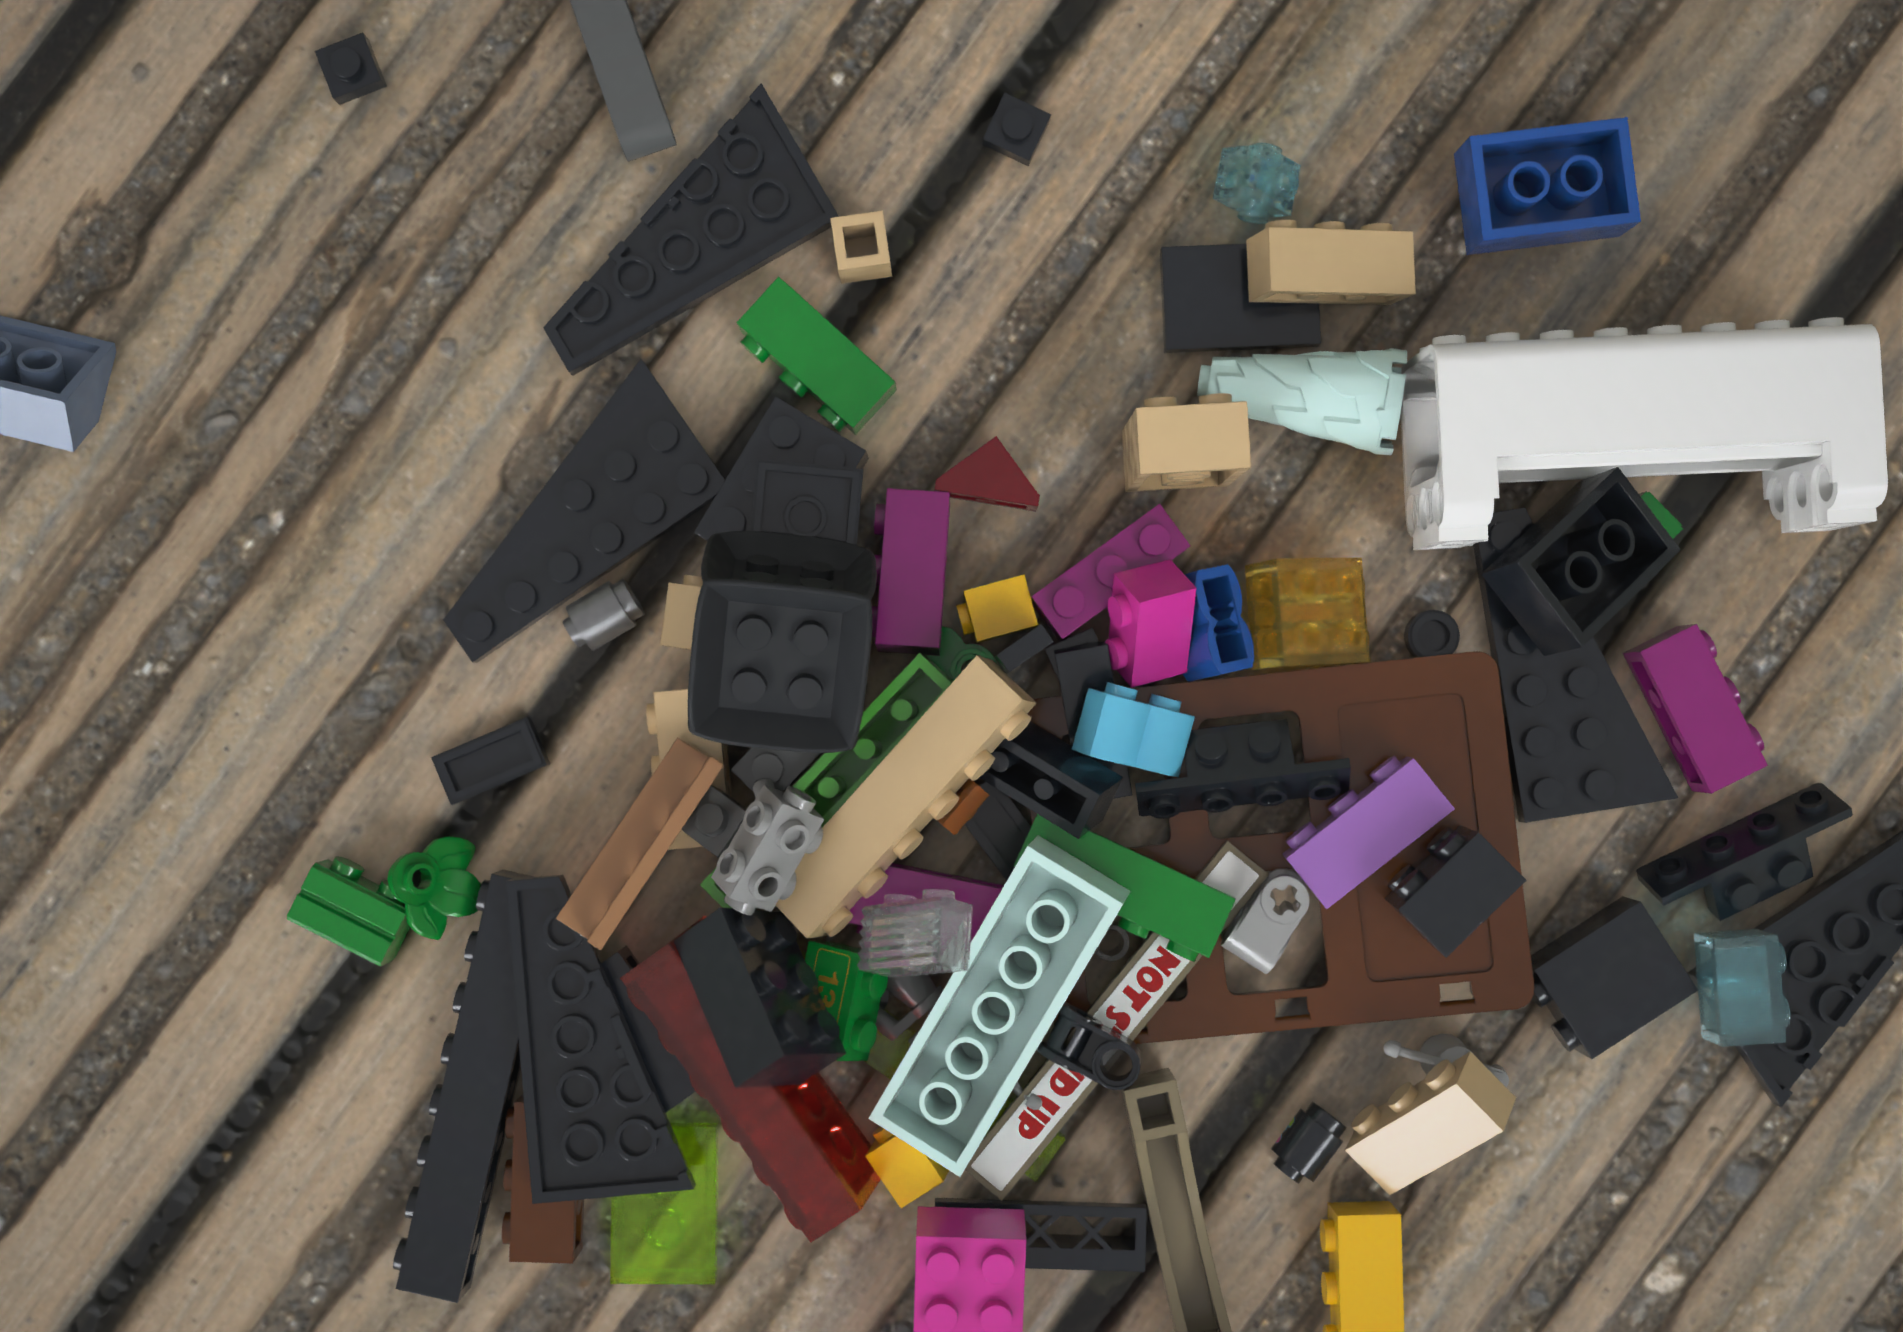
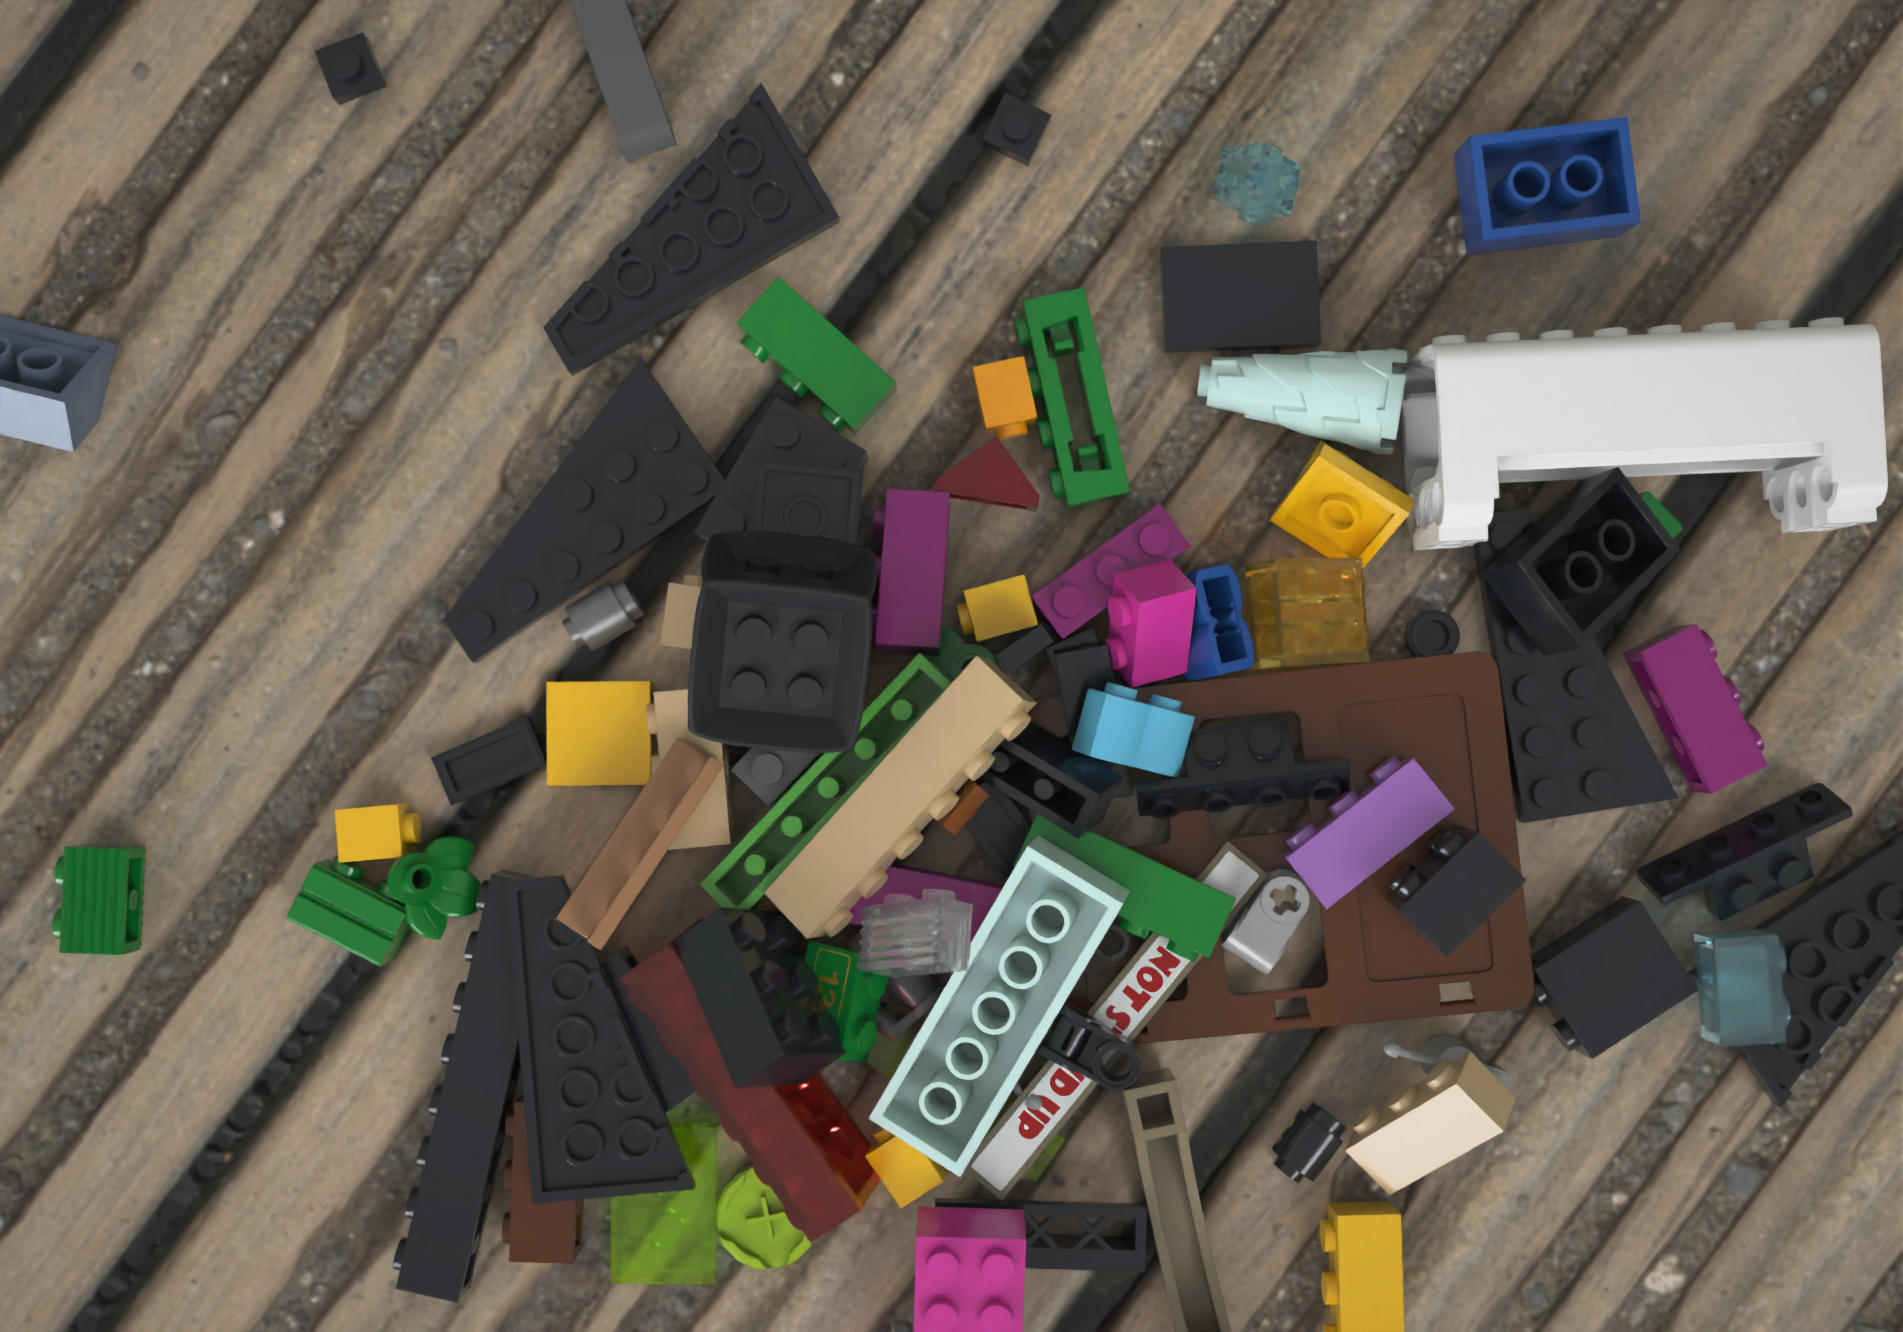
dark grey plate [681,785,746,858] -> none
light grey brick [711,779,824,915] -> none
tan brick [830,210,892,284] -> none
tan brick [1122,393,1251,492] -> none
tan brick [1246,220,1416,305] -> none
none -> green brick [52,844,146,955]
none -> yellow brick [334,802,422,863]
none -> yellow tile [546,681,653,786]
none -> lime tile [716,1162,819,1269]
none -> light orange brick [972,356,1037,441]
none -> green brick [1014,287,1130,510]
none -> yellow bracket [1269,440,1415,576]

